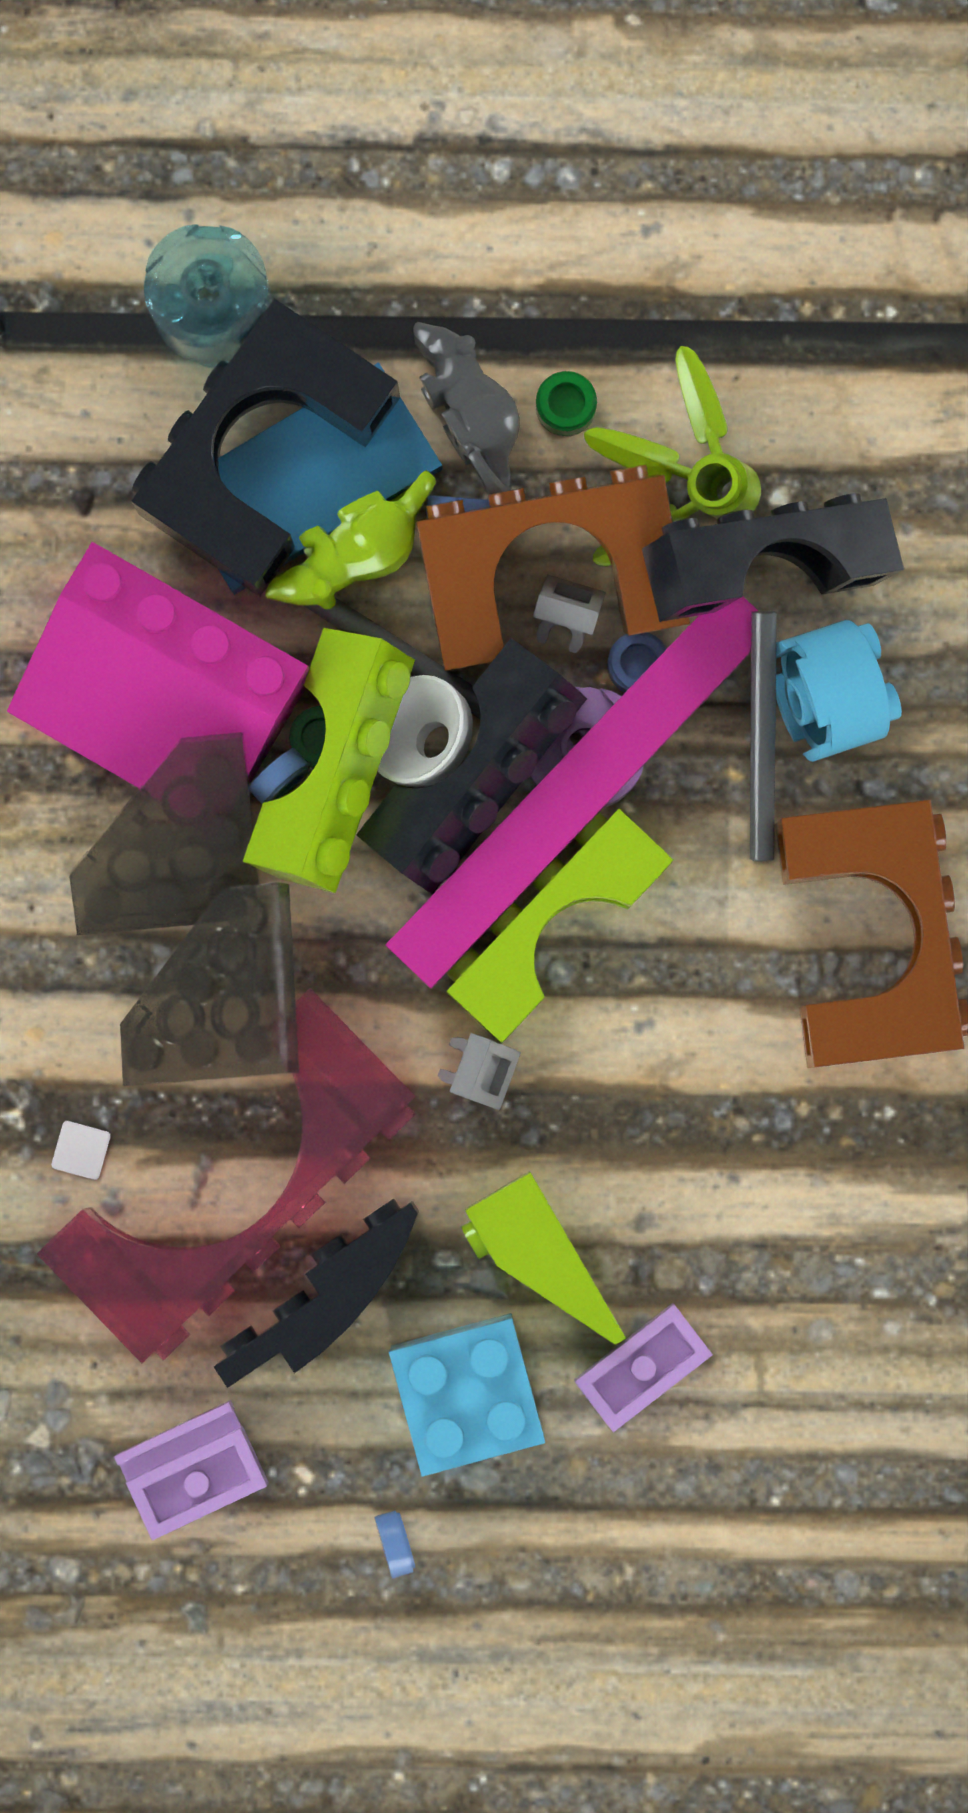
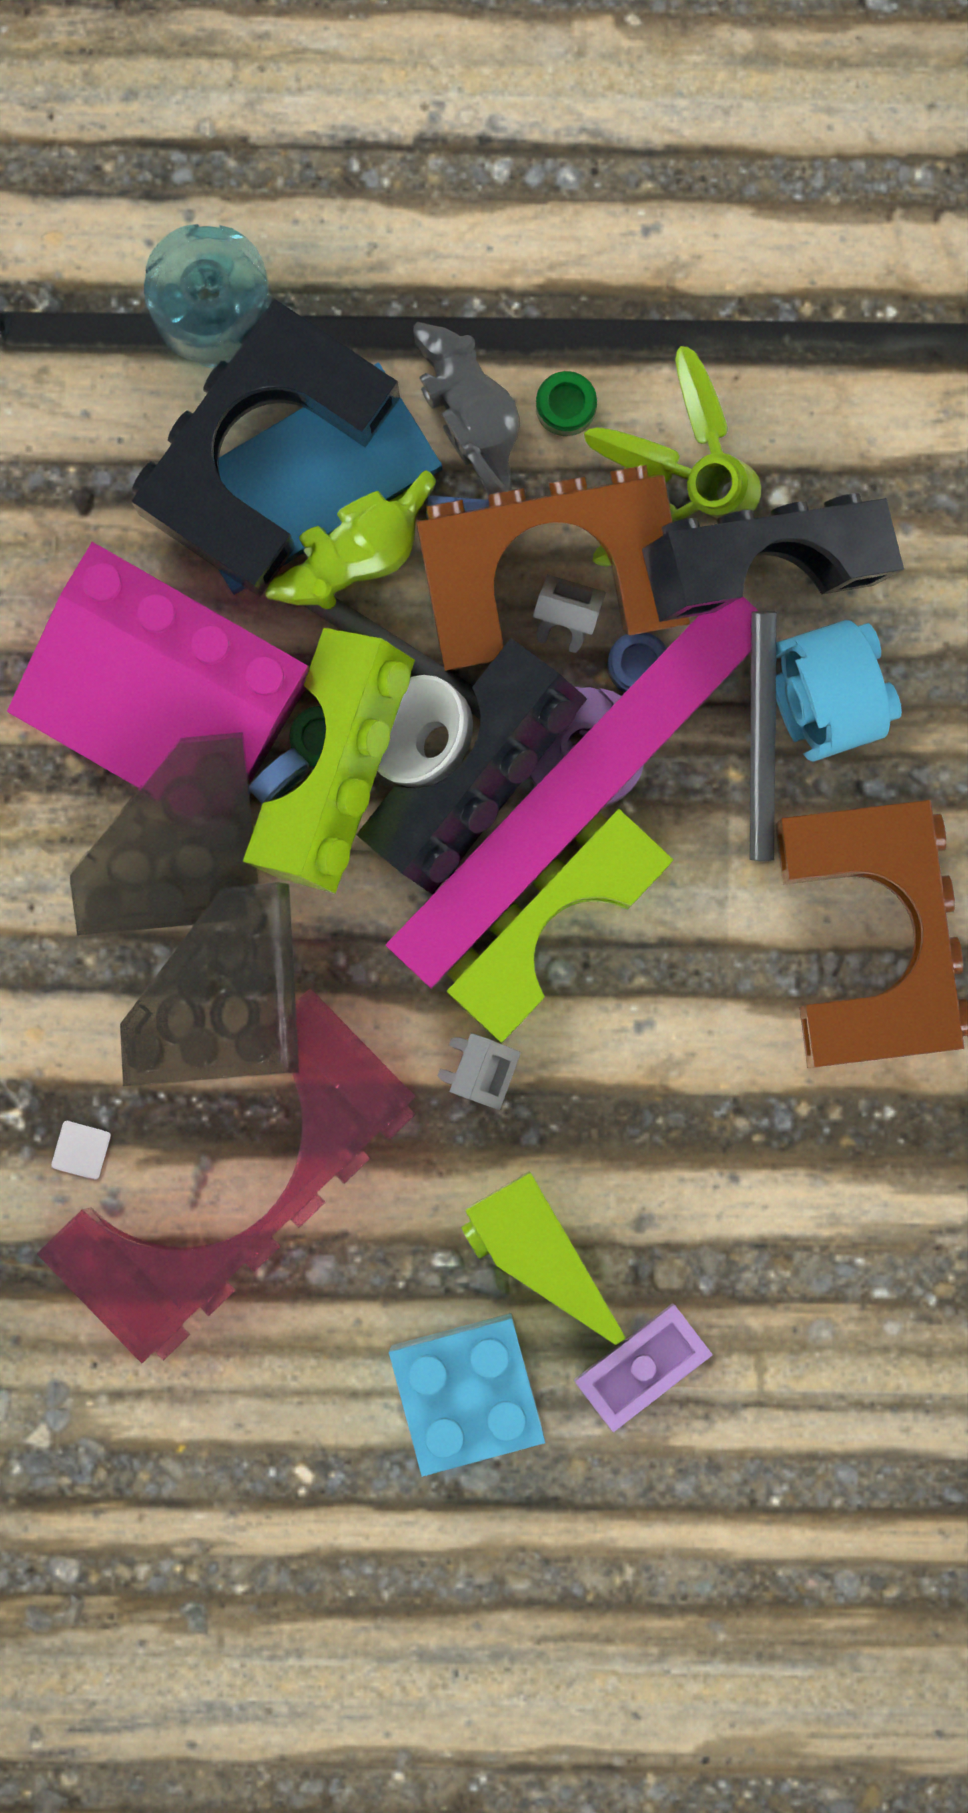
lavender plate [114,1400,269,1540] -> none
black slope [214,1199,419,1388] -> none
medium blue tile [374,1510,415,1579] -> none

